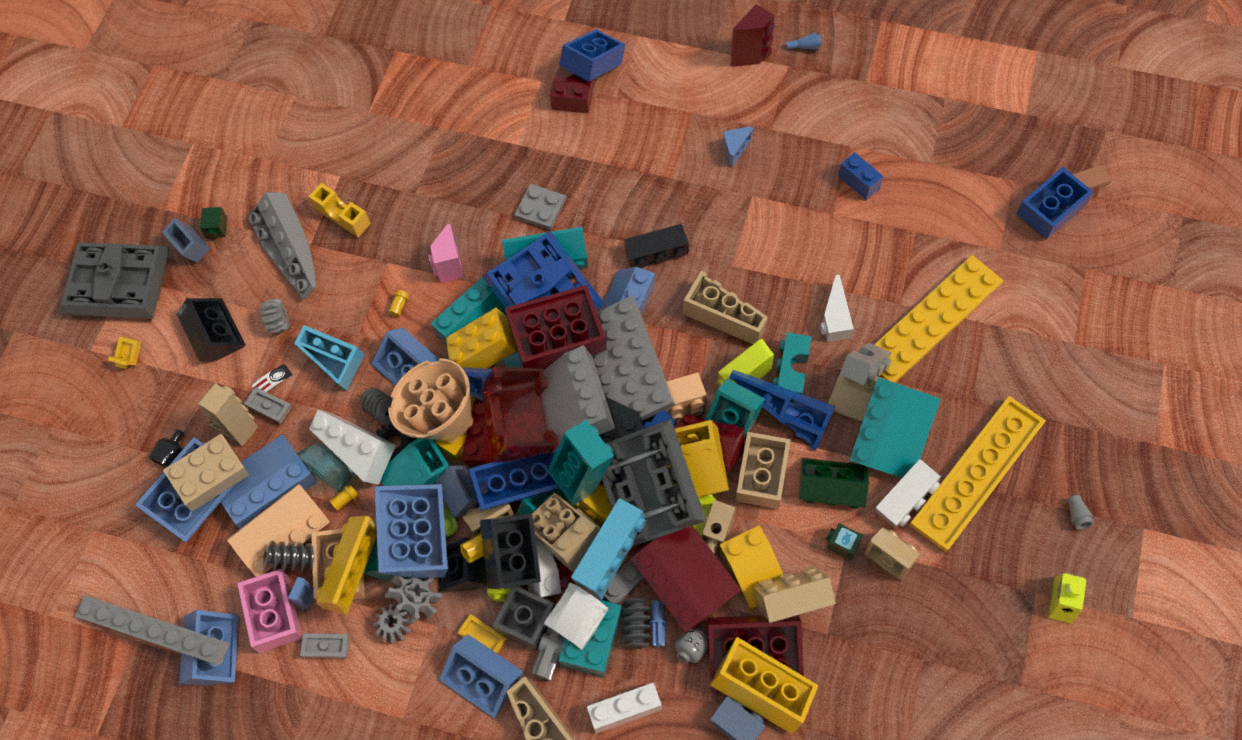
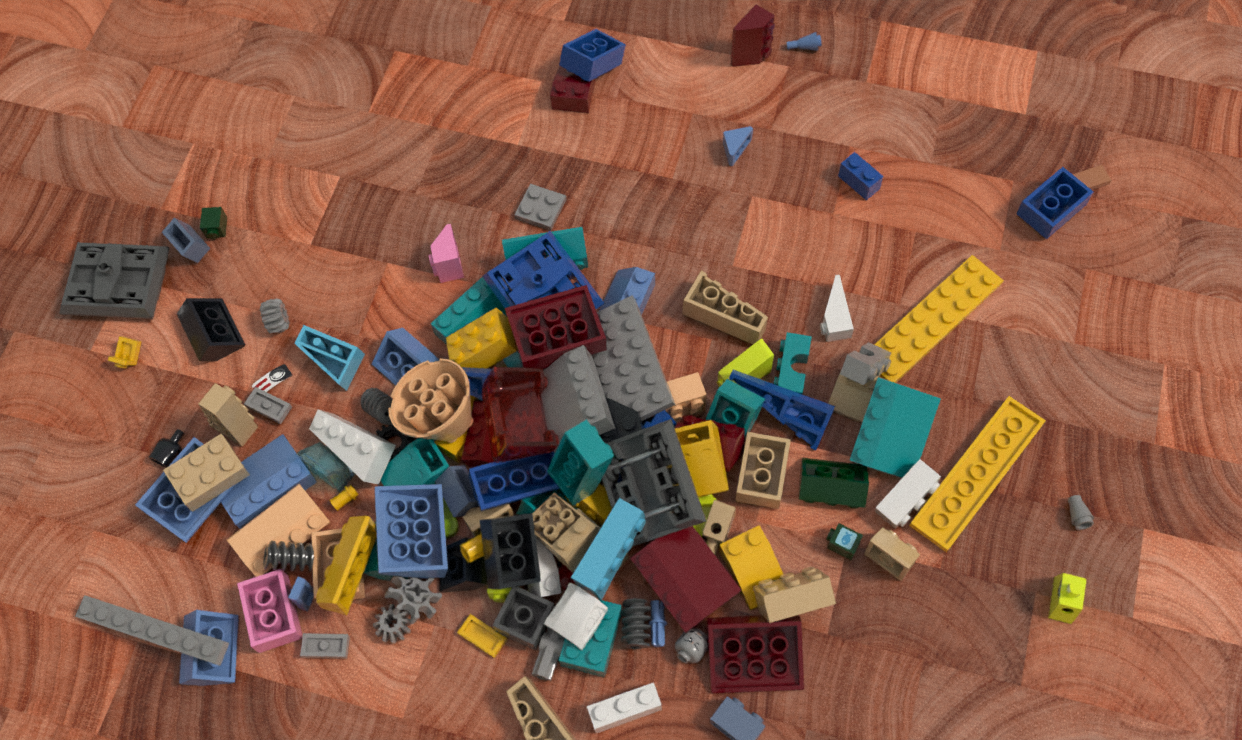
light grey wedge [248,192,316,299] -> none
yellow arch [308,183,371,237] -> none
yellow pin [388,290,409,317] -> none
medium blue slope [439,634,523,719] -> none
light grey plate [604,559,645,604] -> none
black brick [624,224,689,268] -> none
yellow slope [710,637,819,734] -> none

